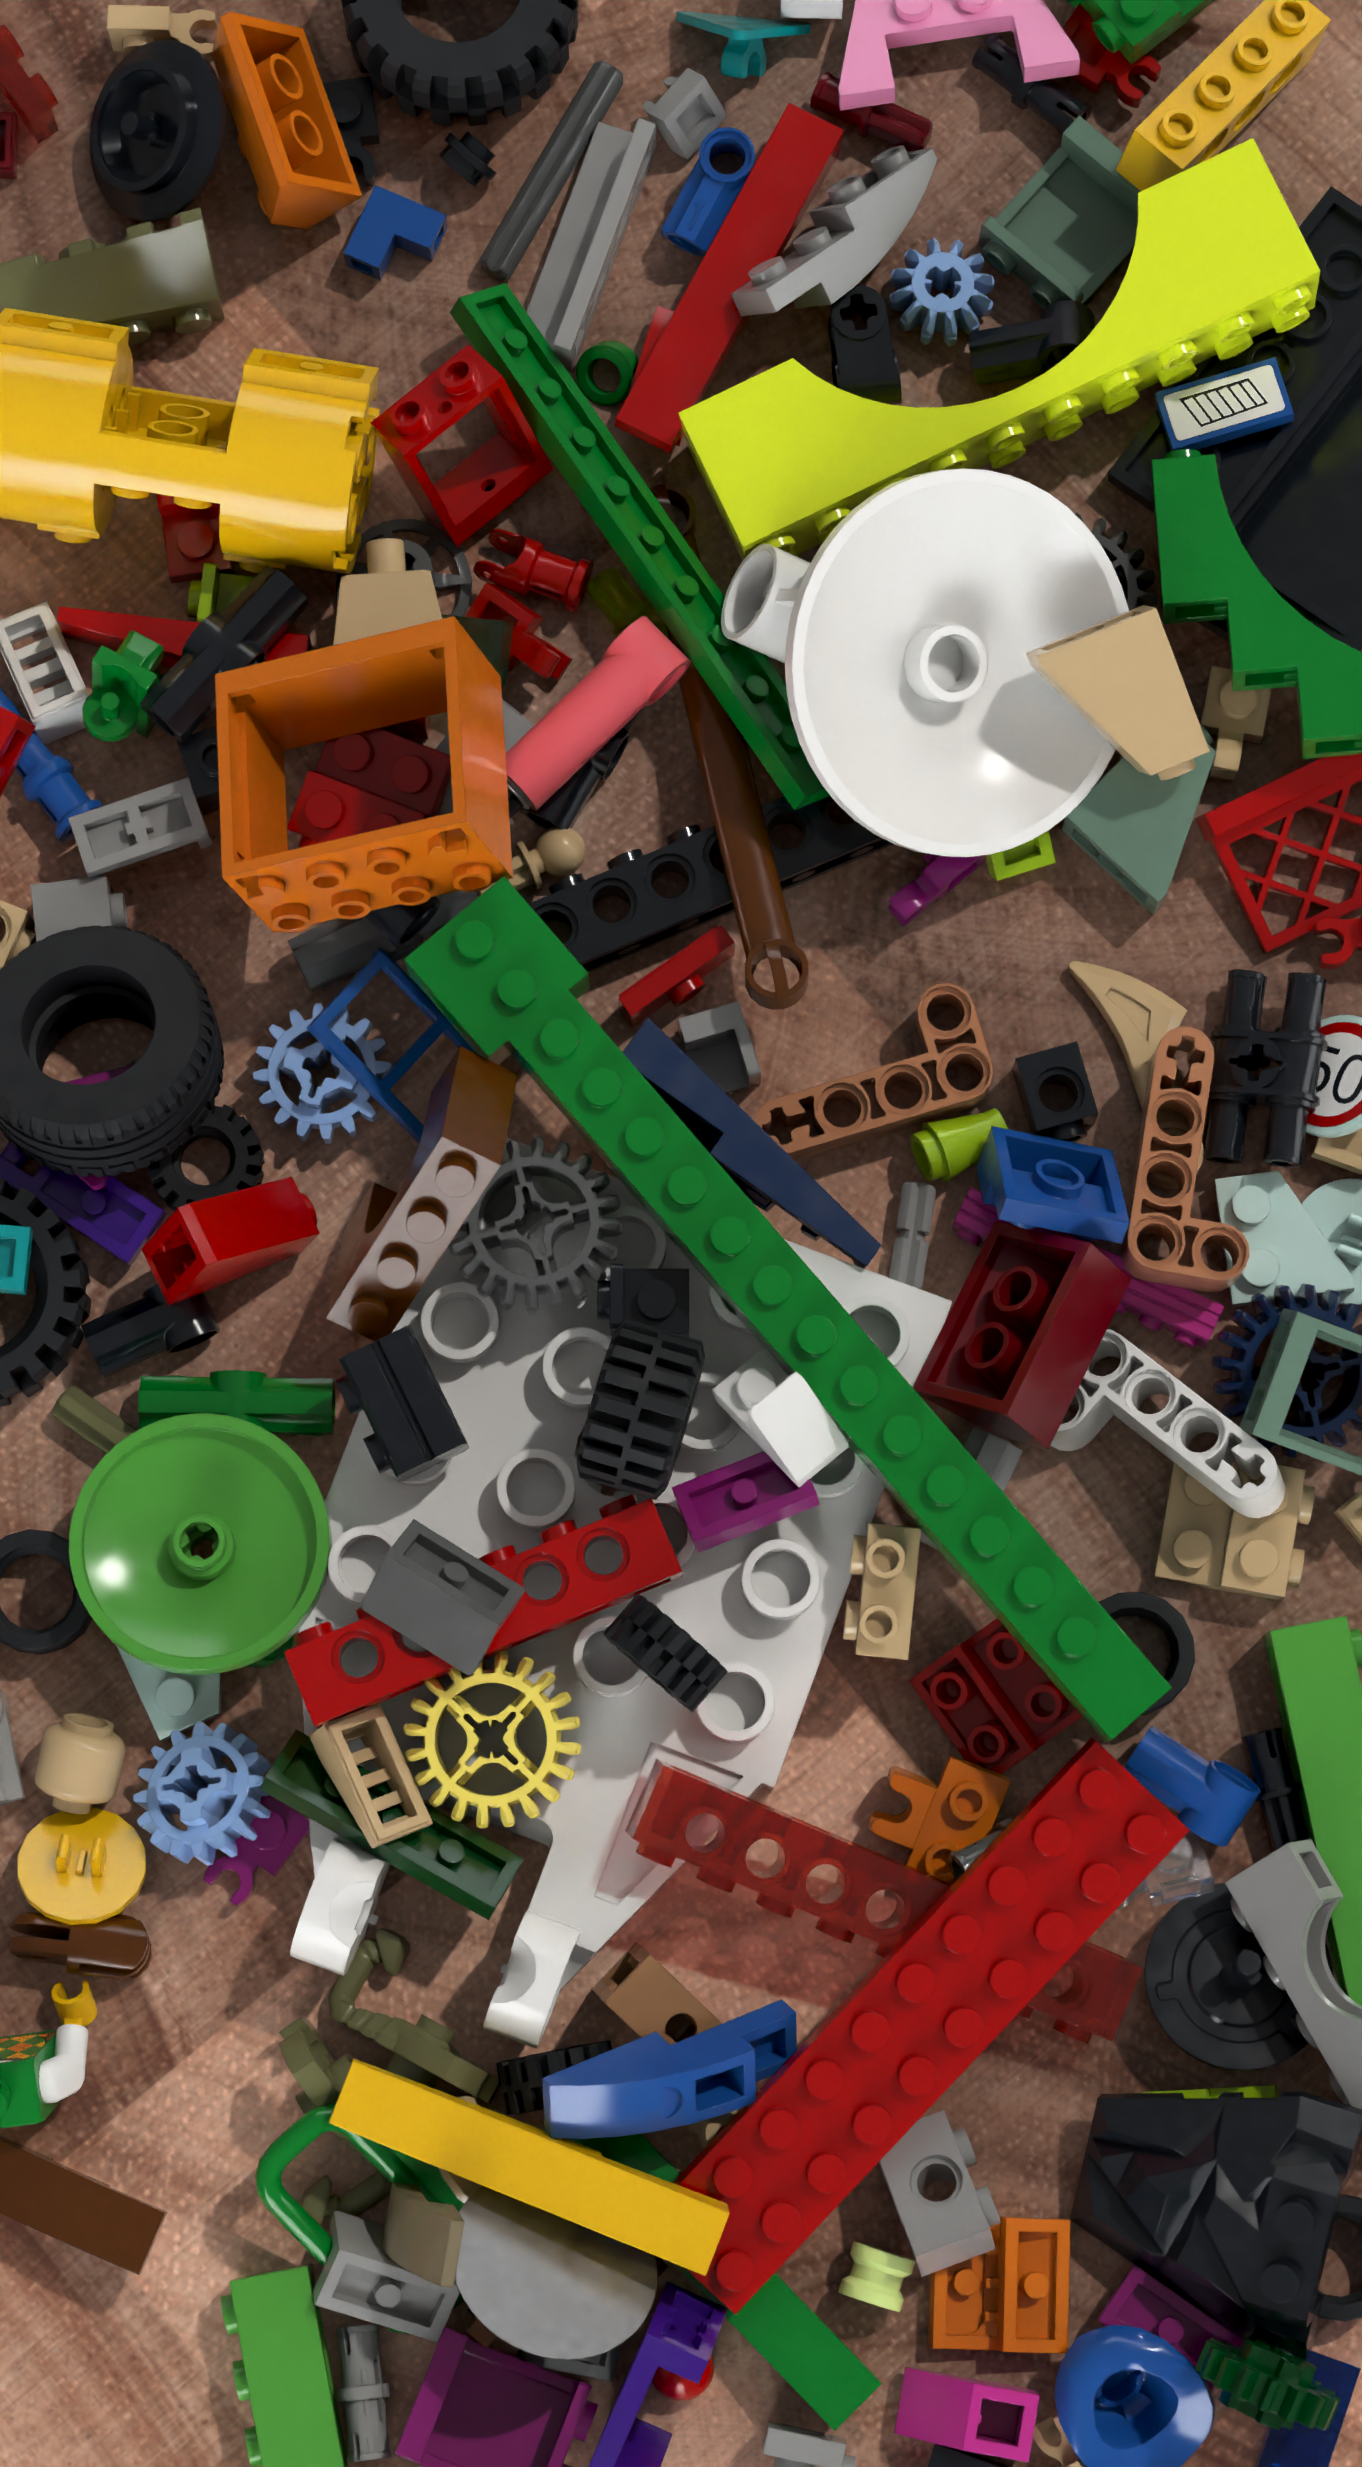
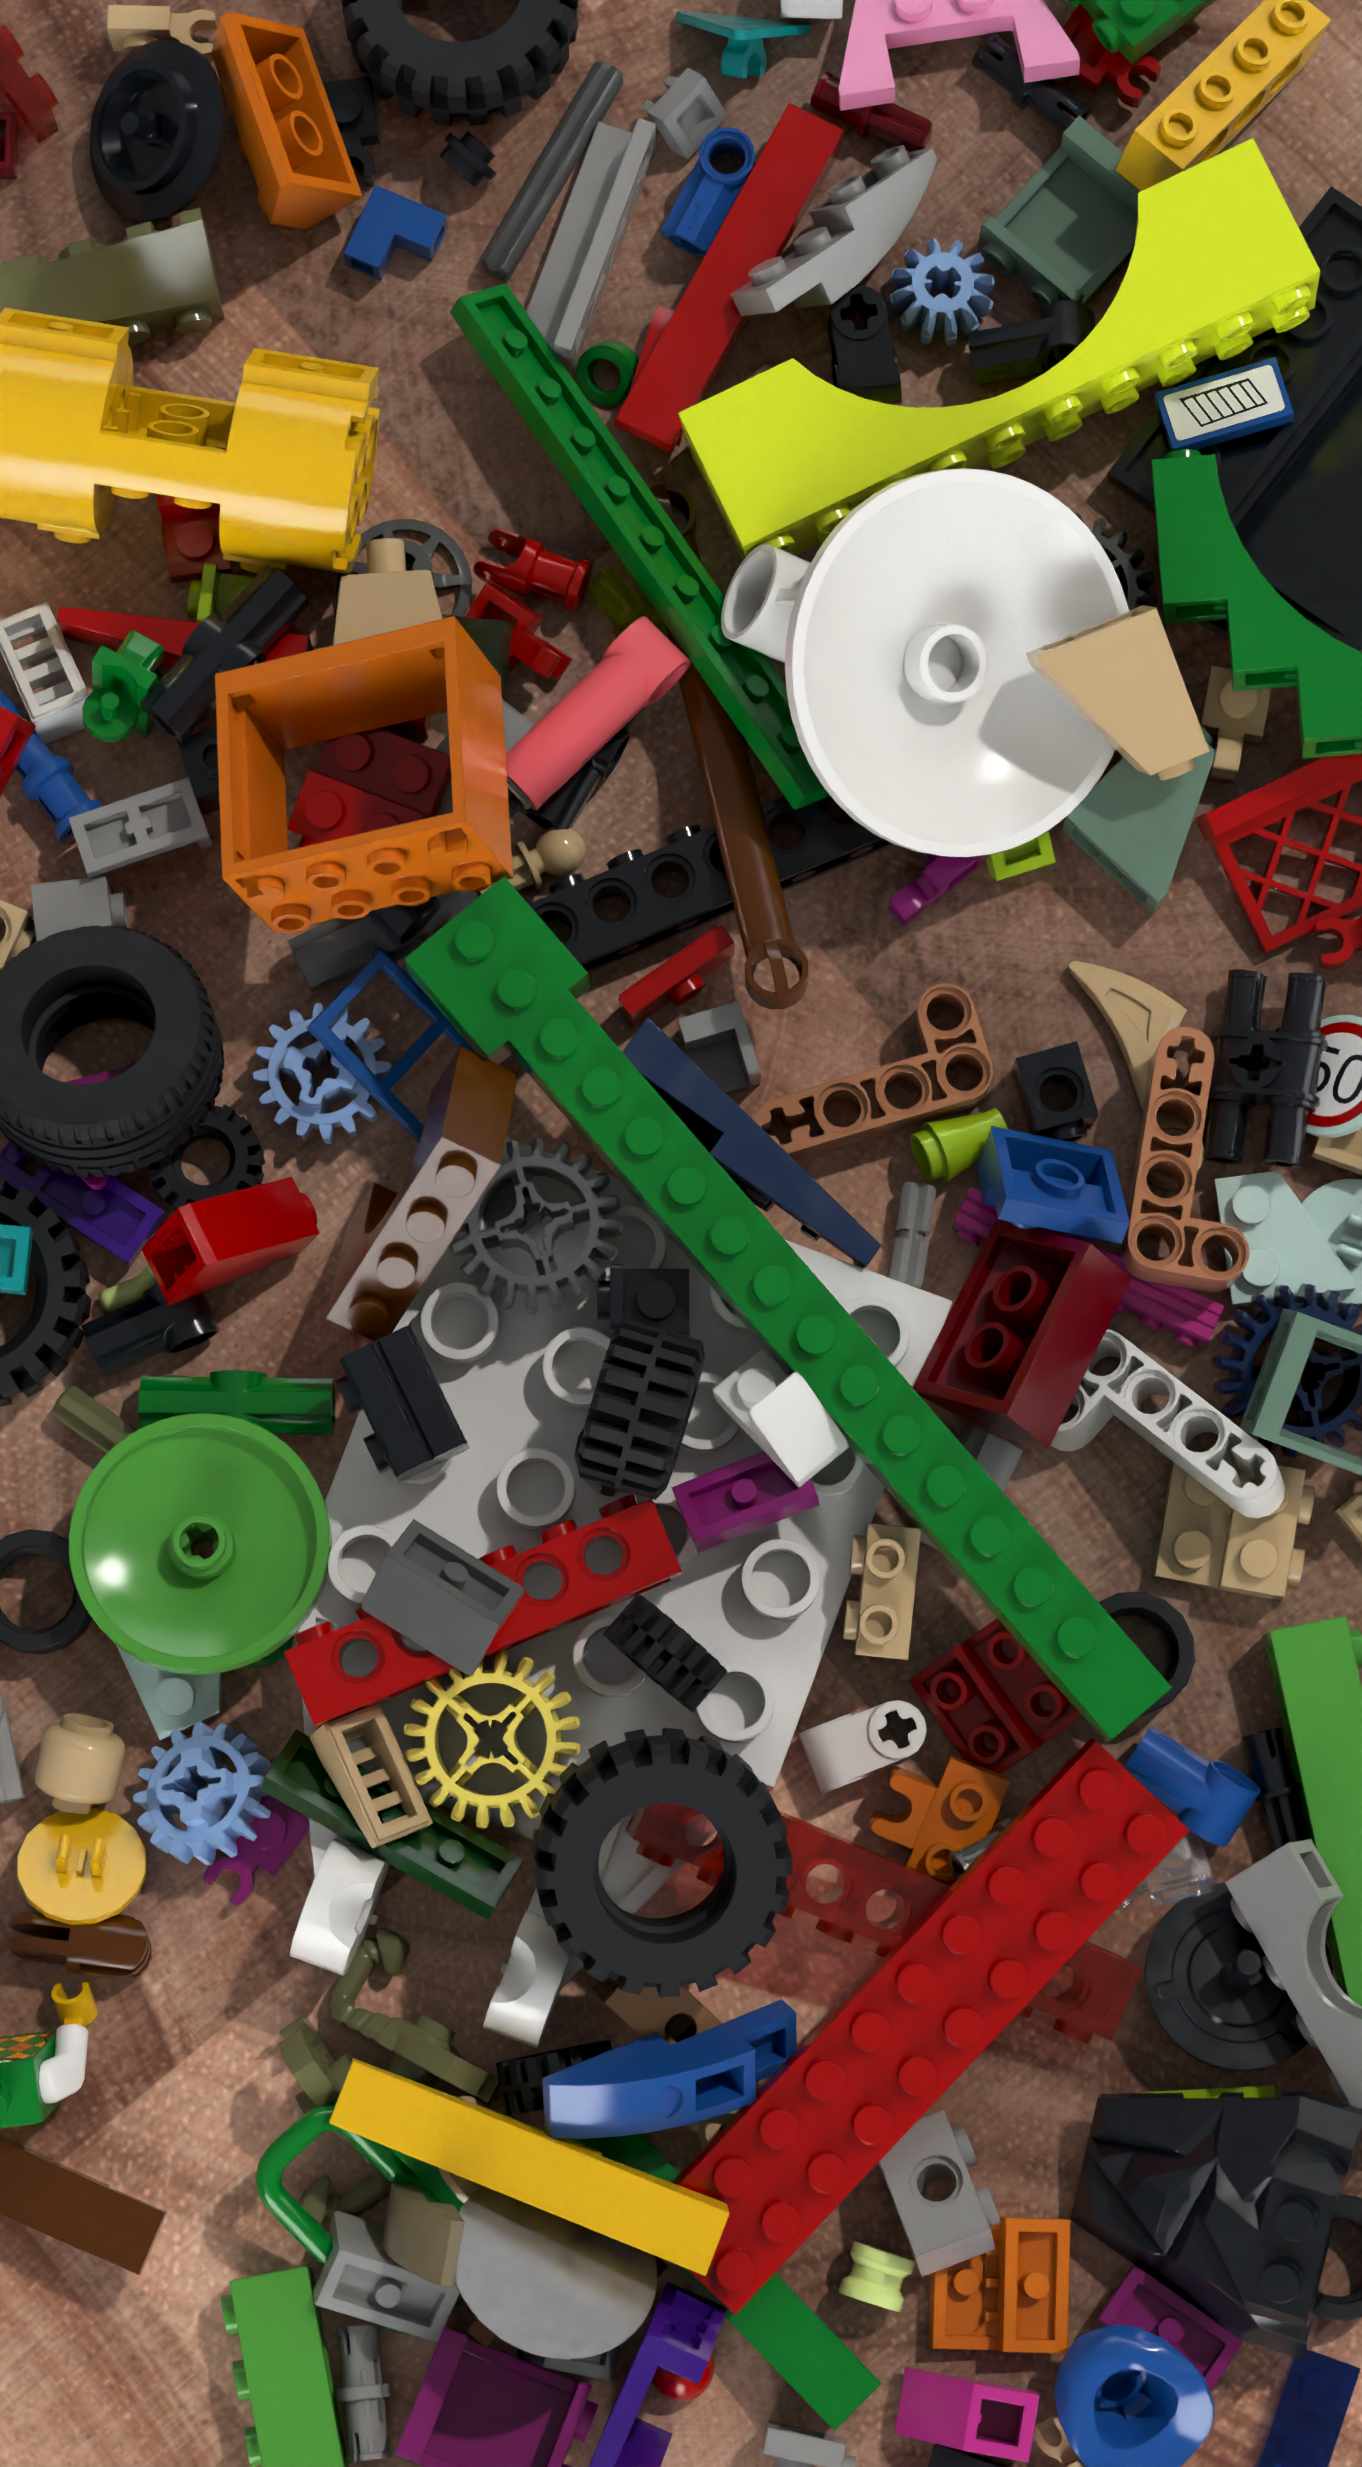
red window [370,344,553,547] -> none
dark green gear [1194,2338,1341,2431] -> none
none -> yellowish green piece [99,1266,158,1313]
none -> black tyre [532,1728,793,1997]
none -> white piece [798,1700,927,1794]

